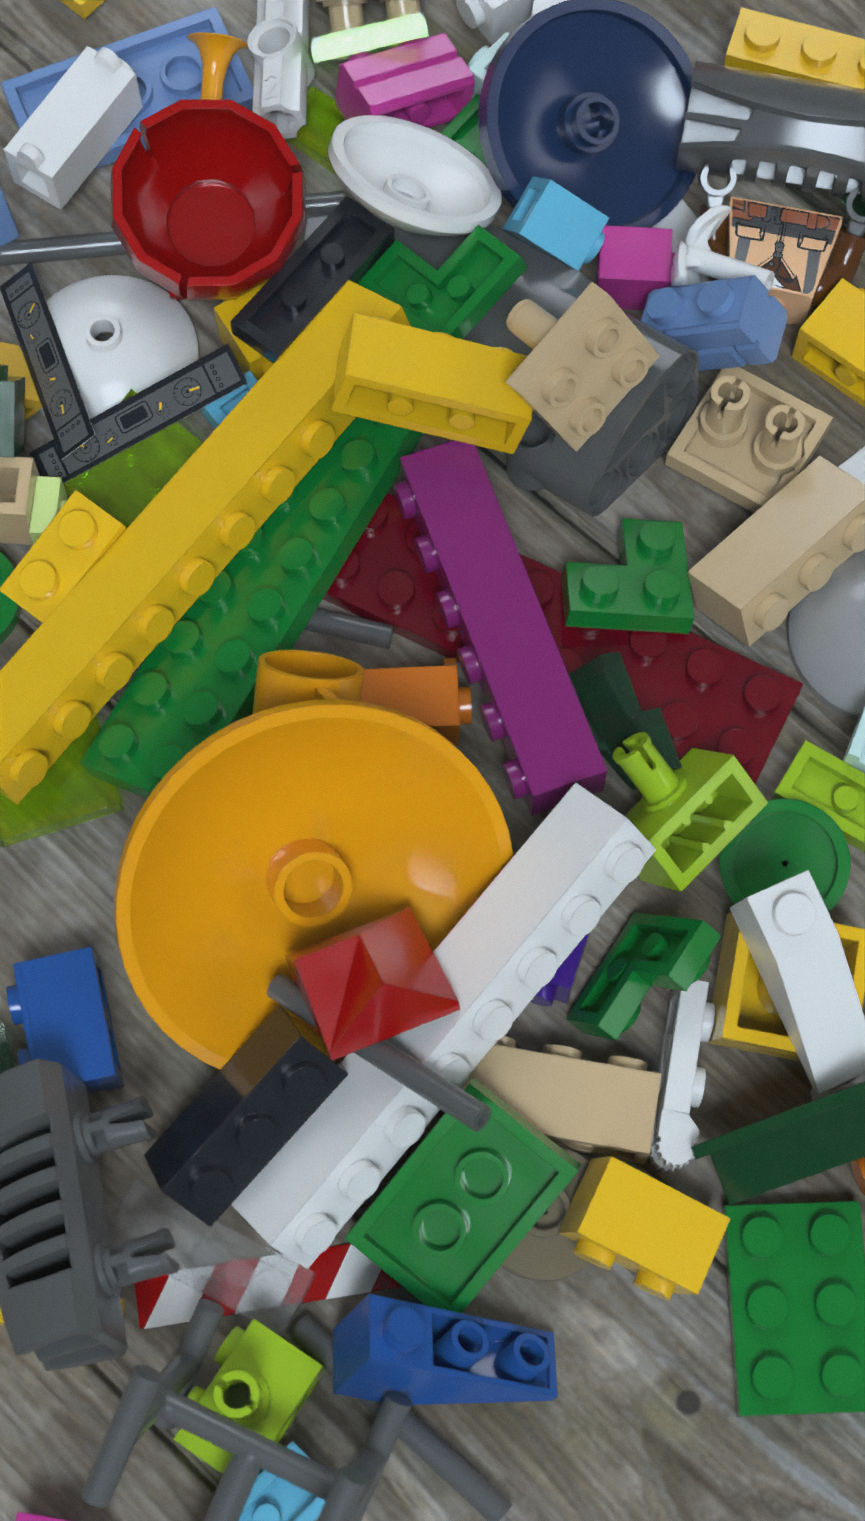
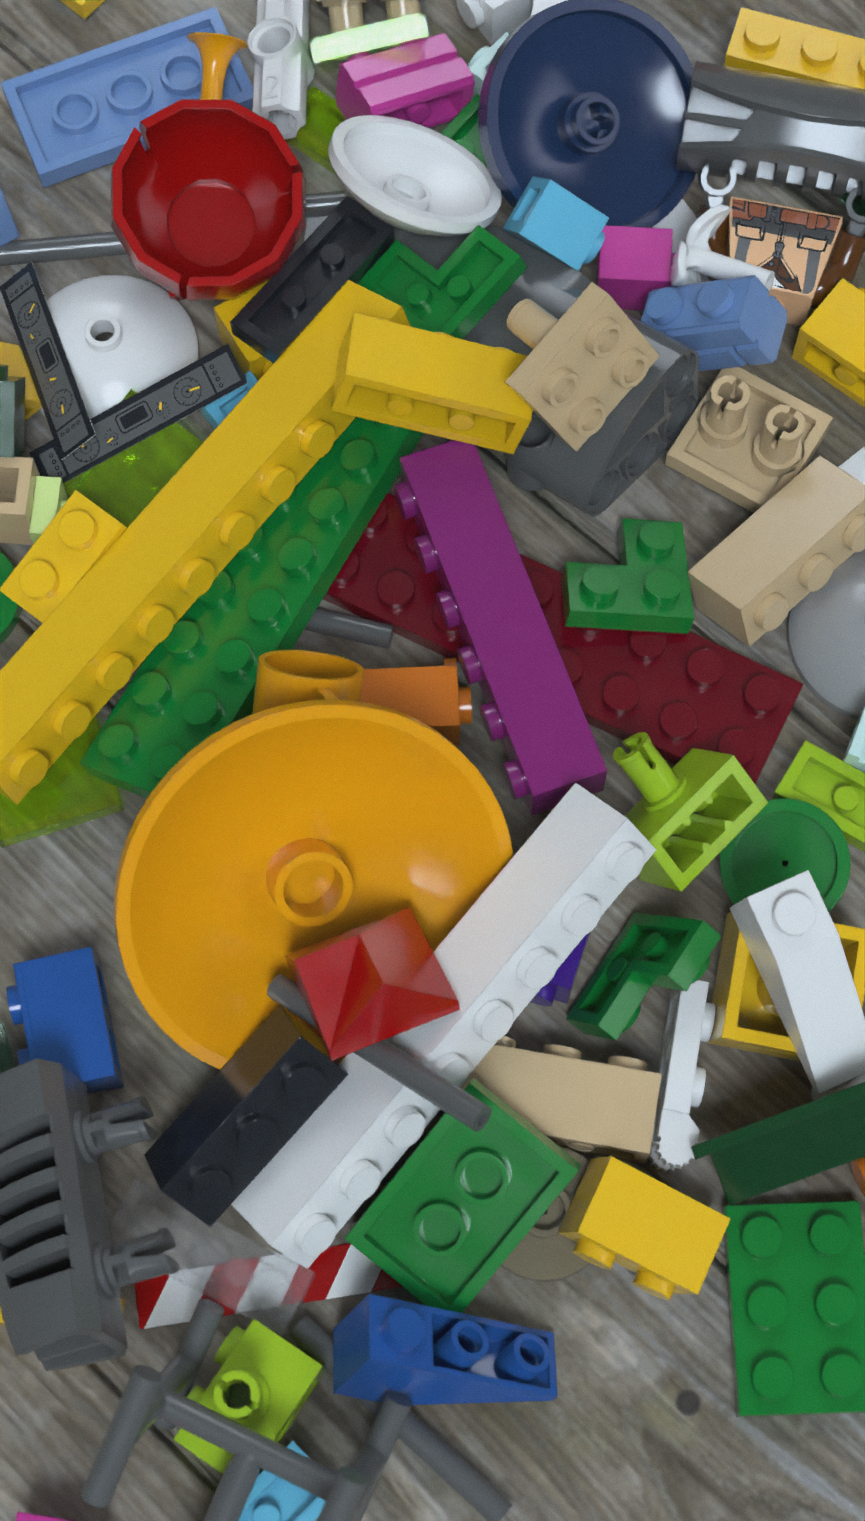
white brick [3,46,143,210] -> none
clear green slope [568,651,682,790] -> none

